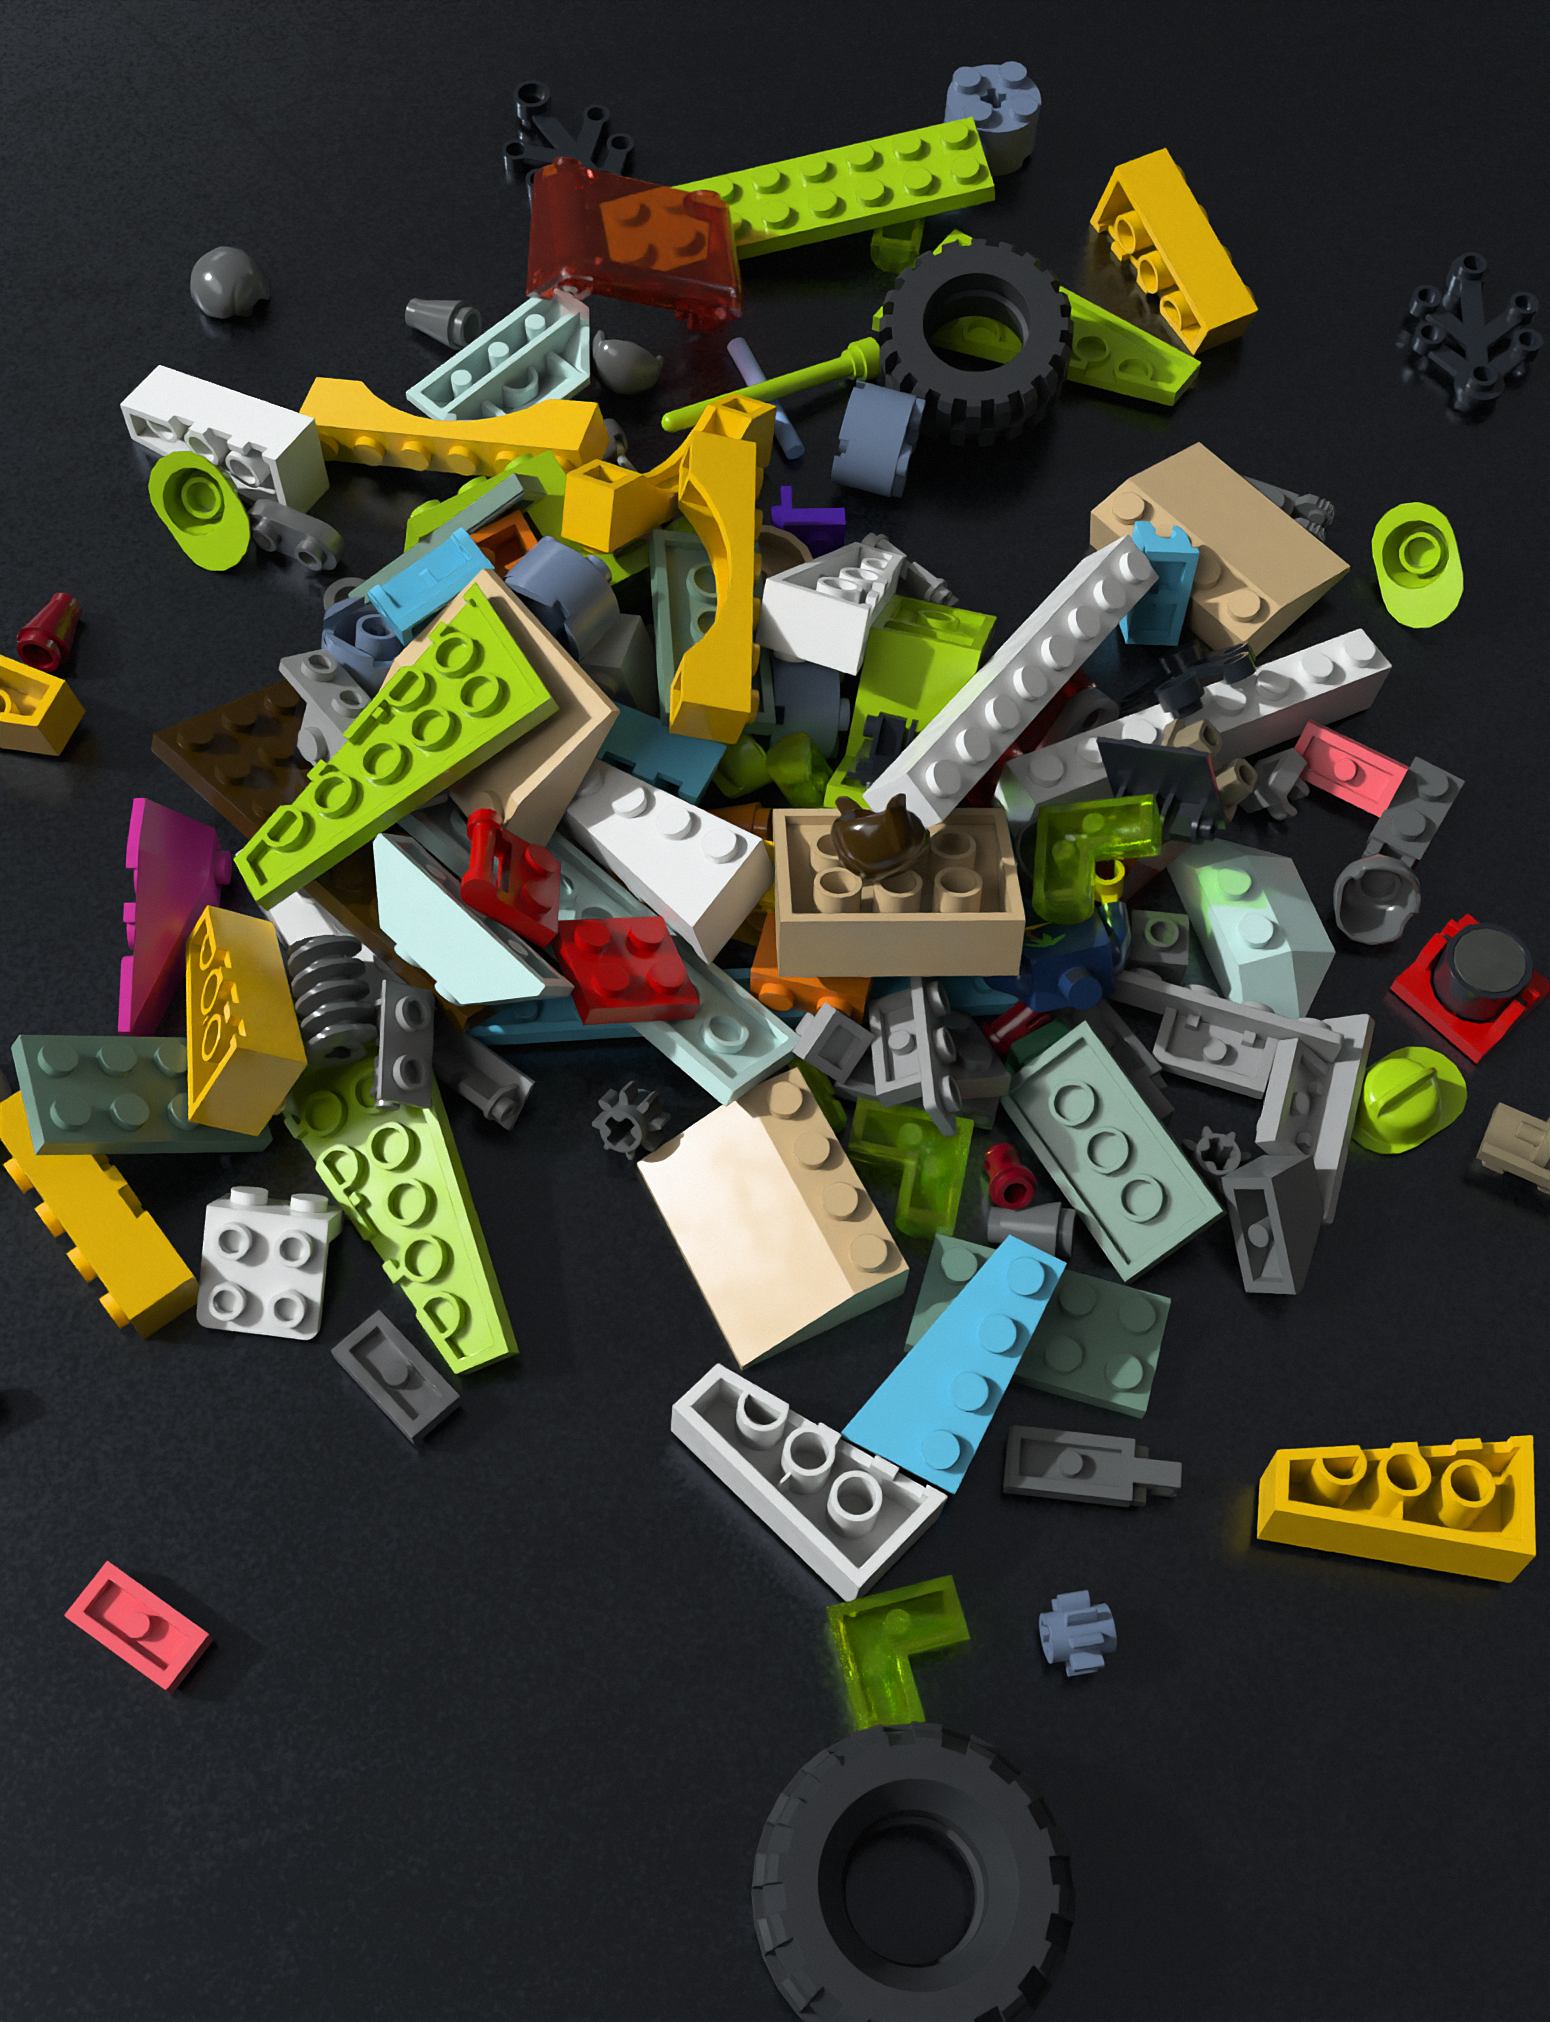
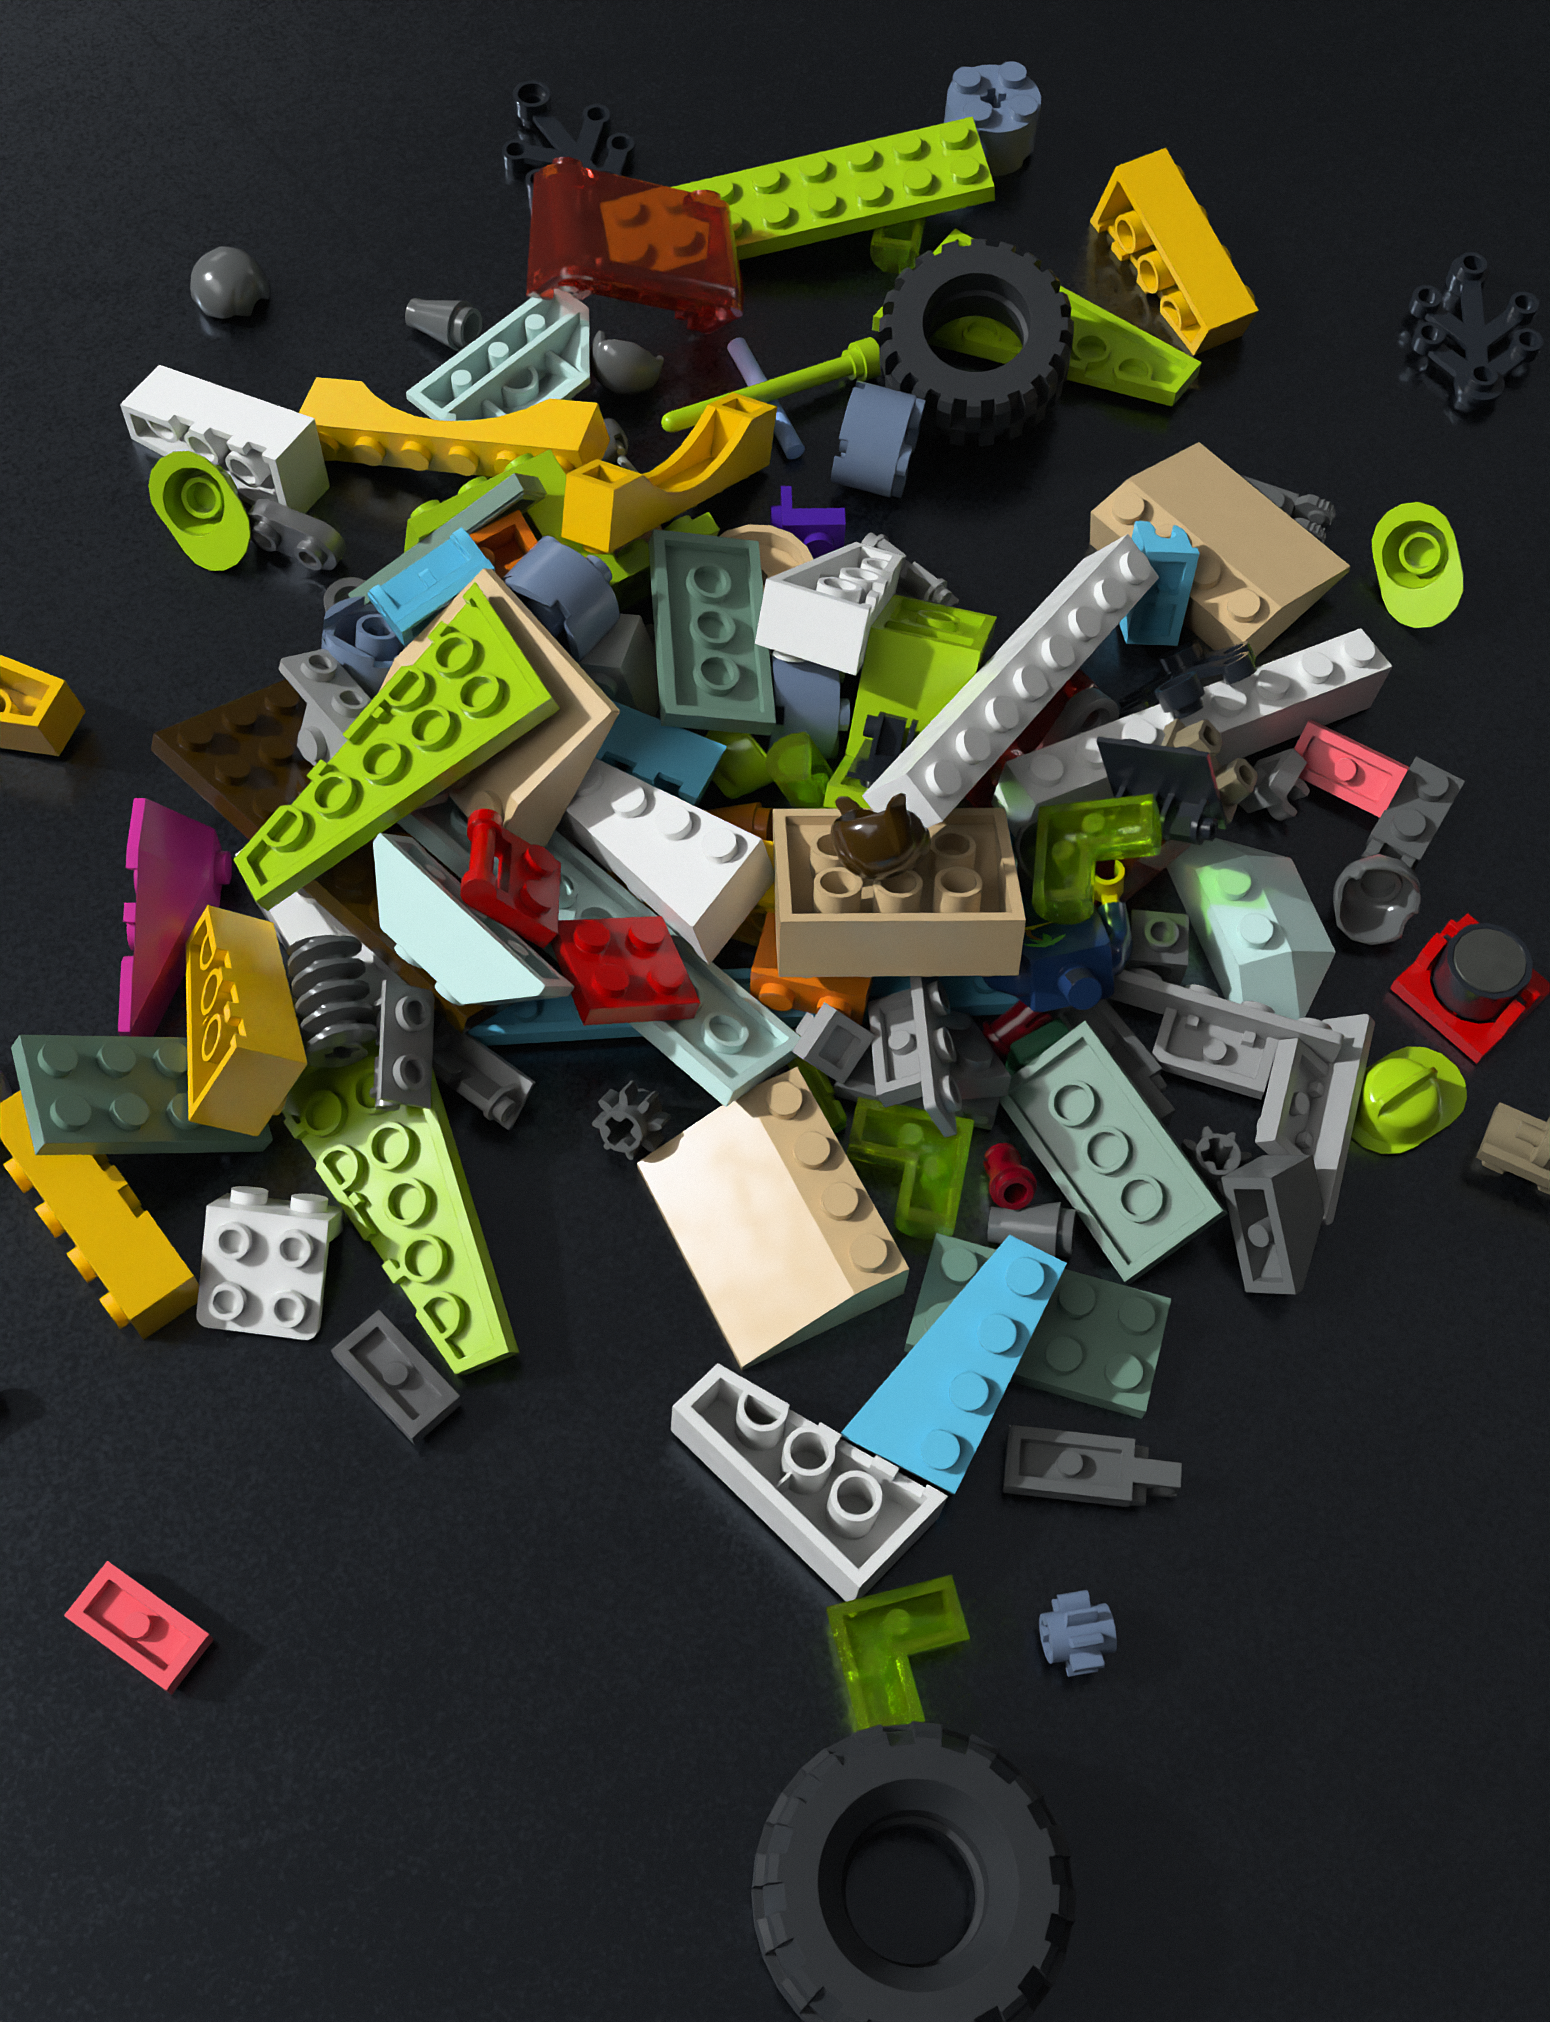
dark red cone [17,593,83,672] -> none
yellow arch [669,430,763,744] -> none
yellow wedge [1257,1435,1536,1583] -> none

